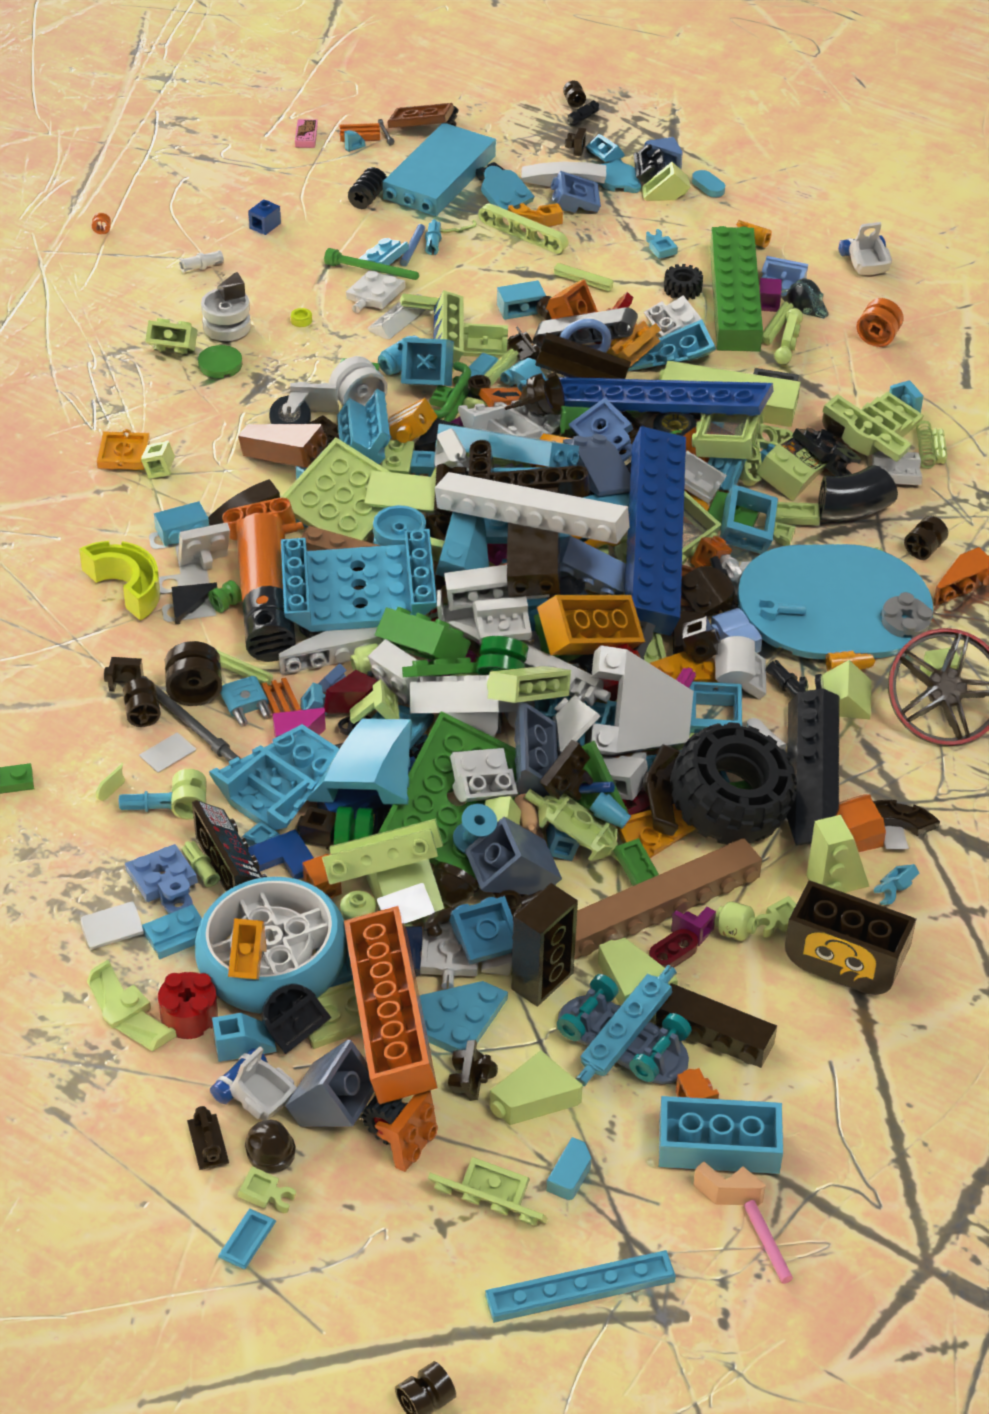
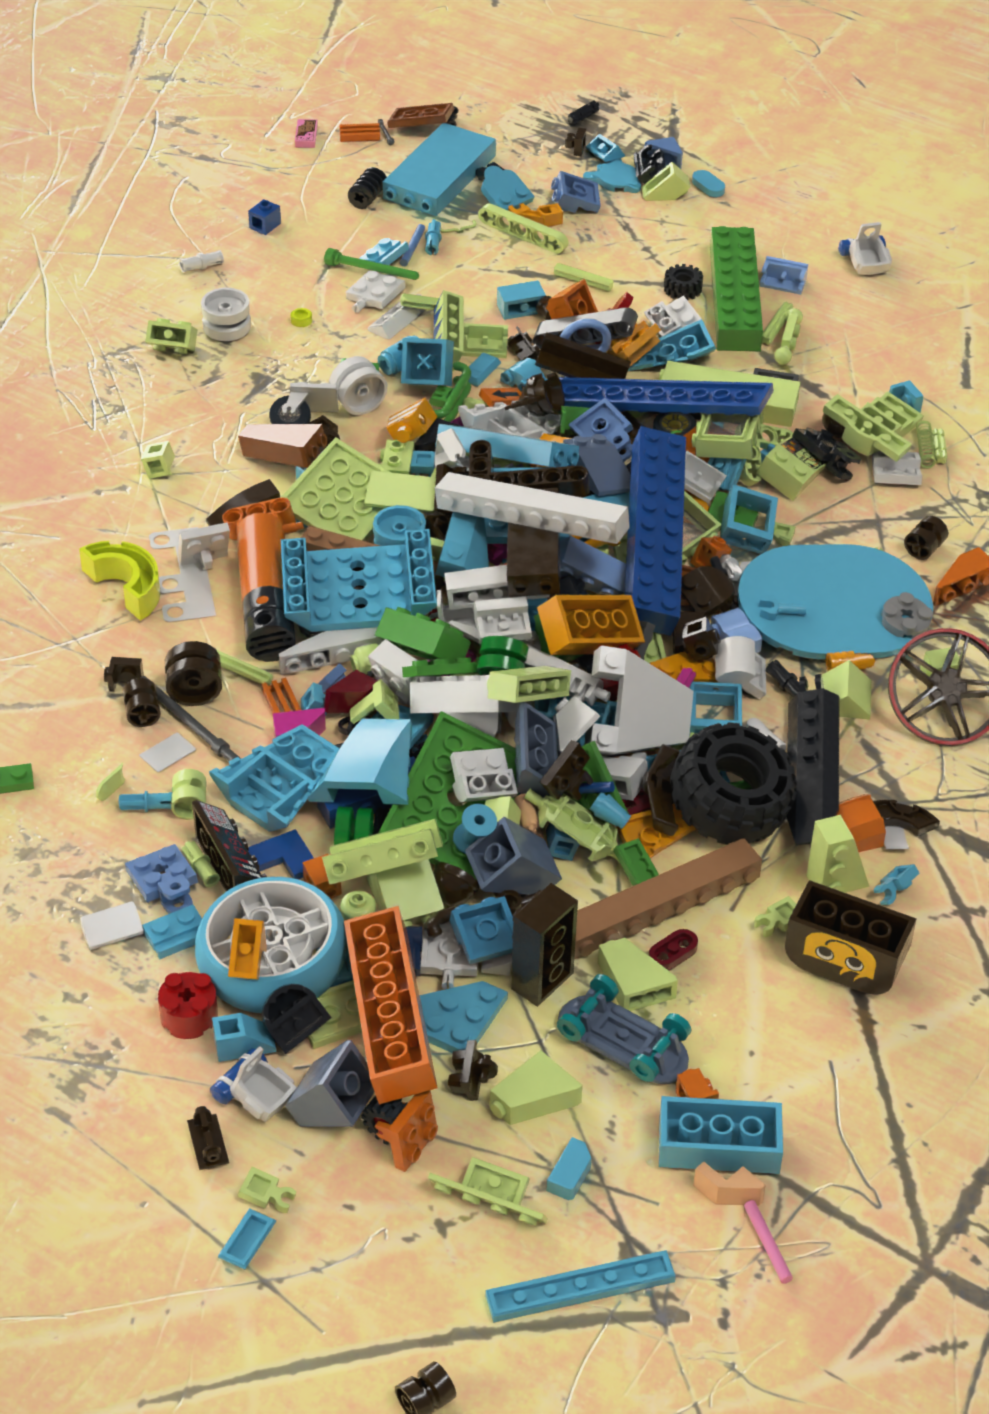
yellowish green plate [87,960,176,1052] -> none
orange bush [92,213,111,234] -> none
light orange plate [97,429,150,470] -> none
medium azure brick [153,501,209,546] -> none
black tile [171,582,217,624] -> none
bright green tile [198,345,243,379] -> none
bright green wheel [208,580,242,613] -> none
dark brown slope [217,272,245,301] -> none
medium azure piece [220,676,272,727] -> none
medium azure tile [242,821,280,846] -> none
dark brown hat [245,1119,296,1173] -> none
dark brown brick [297,806,336,850] -> none
medium azure brick [337,389,391,464] -> none
medium azure tile [344,130,366,152] -> none
sticker [377,883,435,923] -> none
dark brown wheel [468,375,491,400] -> none
yellowish green axle [484,349,519,386] -> none
white slope [521,161,606,187] -> none
dark brown wheel [563,80,586,108] -> none
medium azure plate [576,965,677,1086] -> none
medium azure plate [646,229,678,259] -> none
dark brown brick [655,983,777,1068] -> none
magenta panel [671,906,716,946] -> none
yellowish green head [715,901,758,941] -> none
light orange hinge [736,220,772,248] -> none
magenta panel [759,278,782,312] -> none
yellowish green plate [775,502,820,526] -> none
hat [781,278,829,319] -> none
black brick [818,465,898,521] -> none
orange wheel [856,298,904,347] -> none

